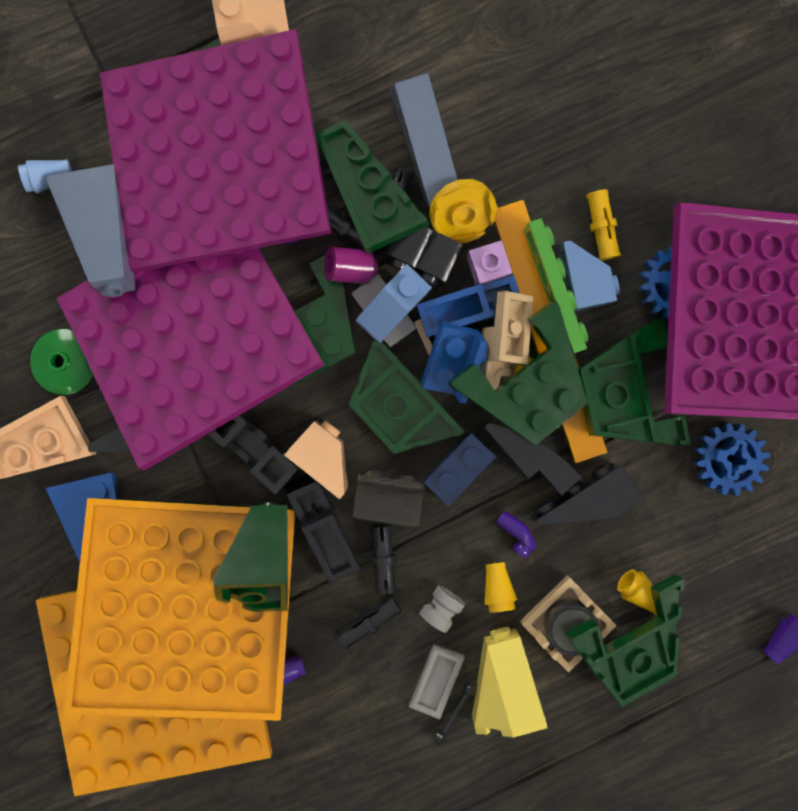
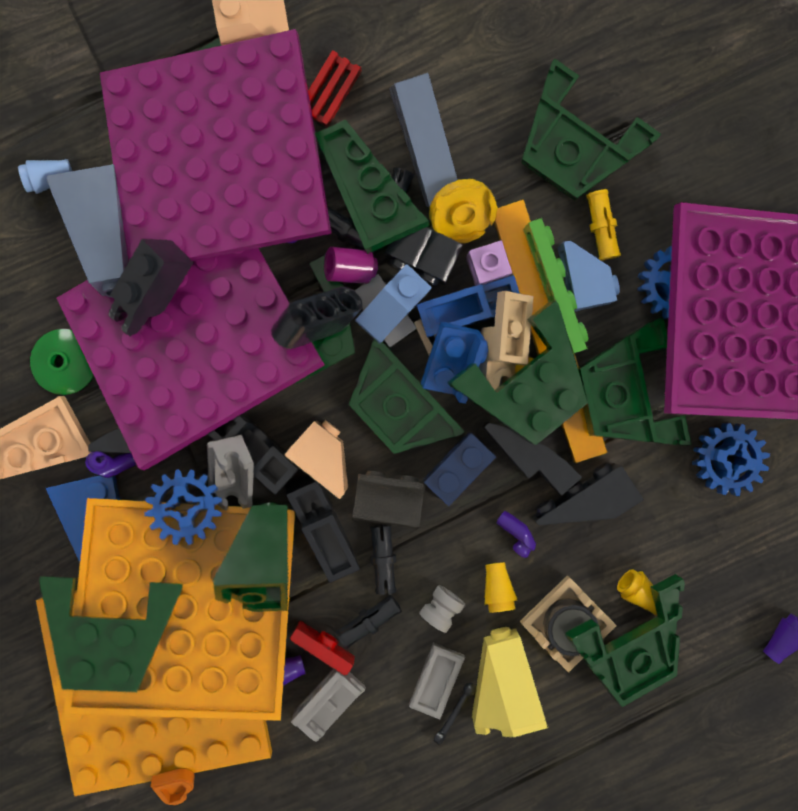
none -> dark green wing [39,576,184,692]
none -> dark purple arm [85,451,136,478]
none -> black hinge [108,239,194,336]
none -> blue gear [145,469,223,545]
none -> orange tile [150,769,195,805]
none -> light grey hinge [207,435,254,510]
none -> black beam [271,287,363,349]
none -> red plate [290,620,355,676]
none -> light grey hinge [291,668,366,742]
none -> red tile [308,50,362,128]
none -> dark green wing [521,59,661,201]

